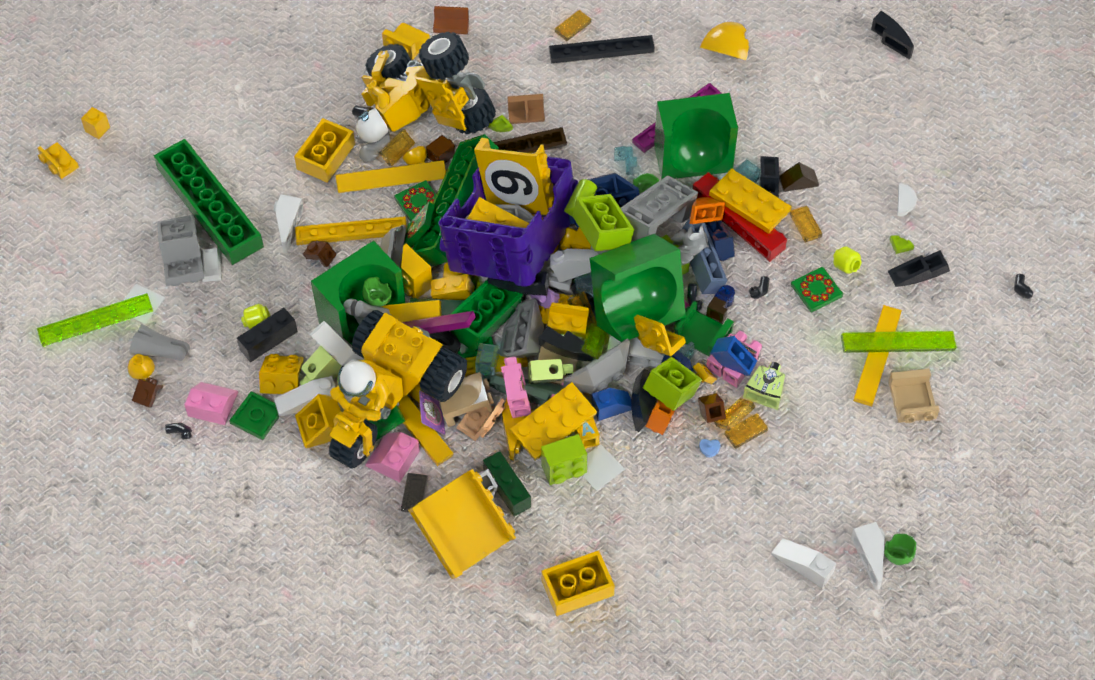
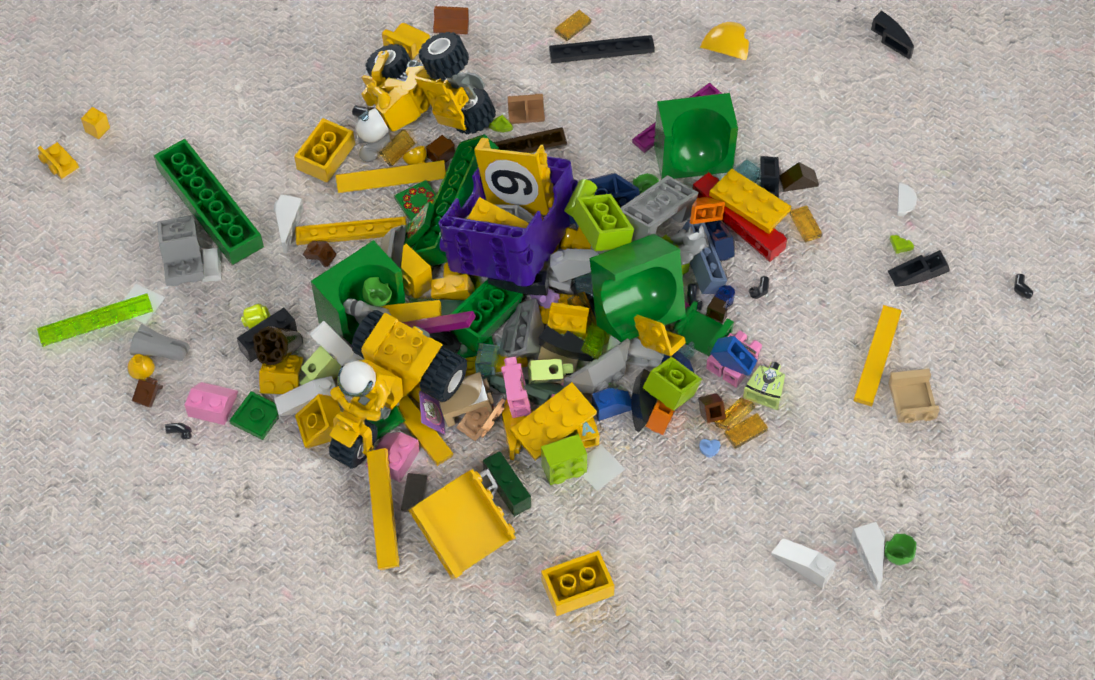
clear light blue bracket [614,146,637,175] -> none
yellow plate [693,362,717,384] -> none
tile [791,266,843,313] -> none
neon yellow head [833,246,862,274] -> none
clear neon green tile [841,331,957,353] -> none
none -> dark brown cone [253,327,303,365]
none -> yellow tile [366,448,400,570]

